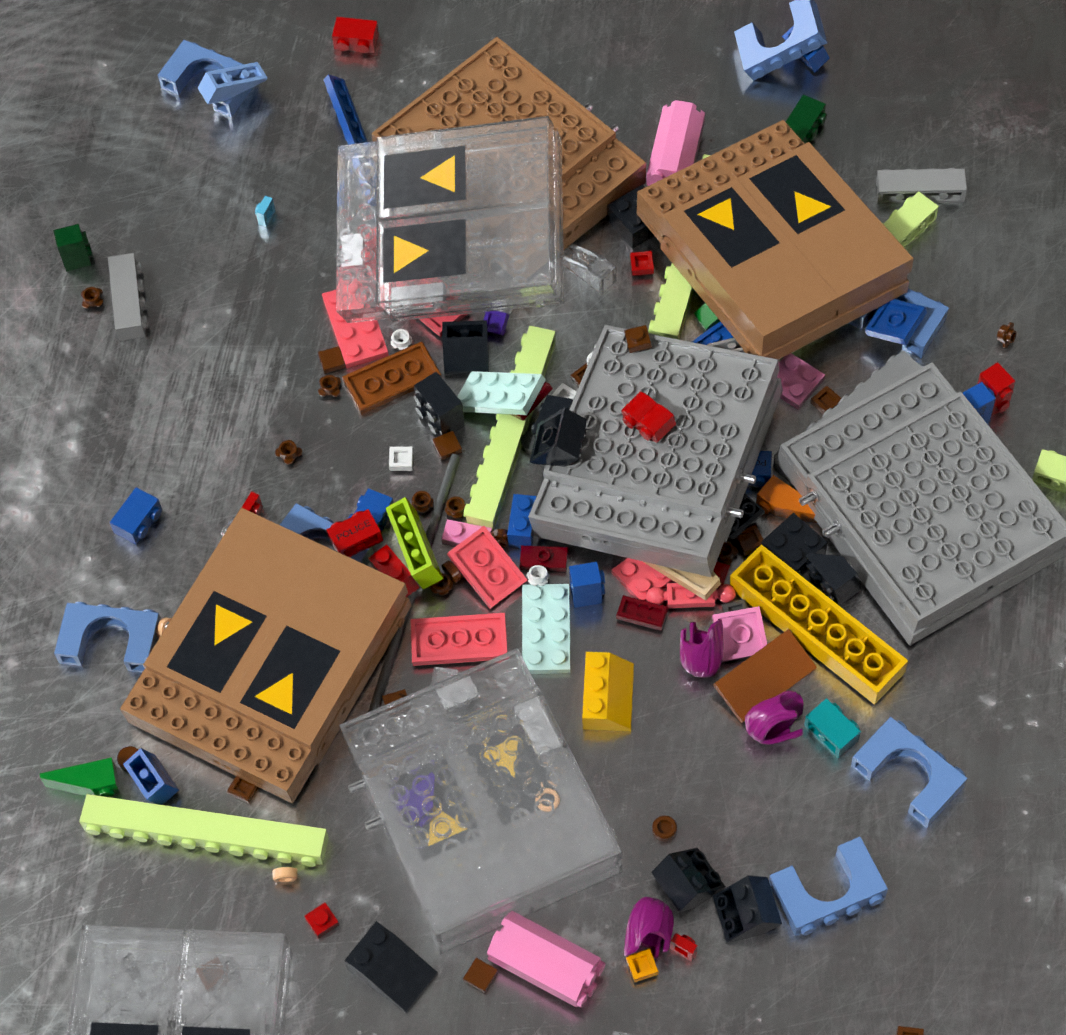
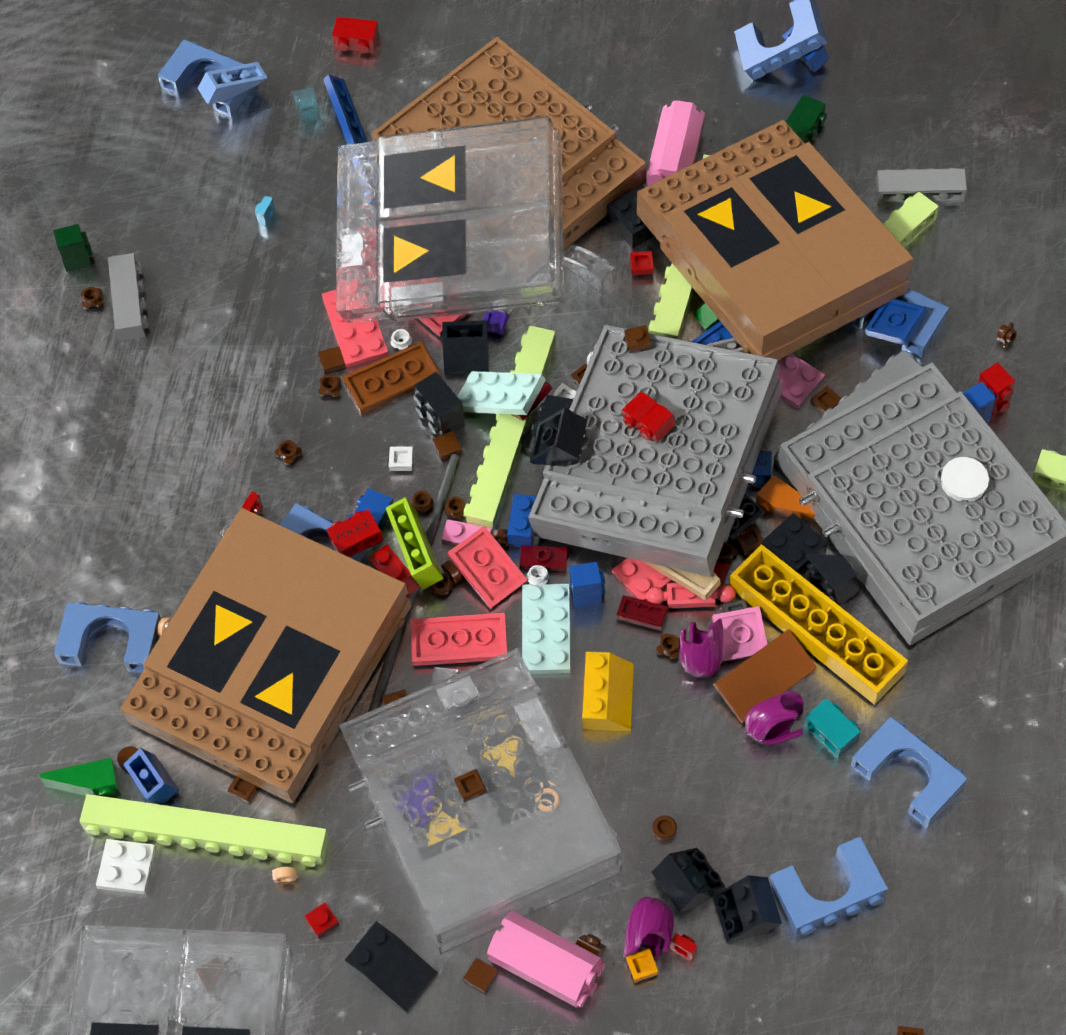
blue brick [110,487,162,545] -> none
none -> white plate [96,839,156,895]
none -> clear light blue brick [293,87,321,124]
none -> reddish brown tile [454,769,487,803]
none -> reddish brown plate [575,934,607,957]
none -> reddish brown plate [656,634,680,659]
none -> white tile [941,457,989,502]

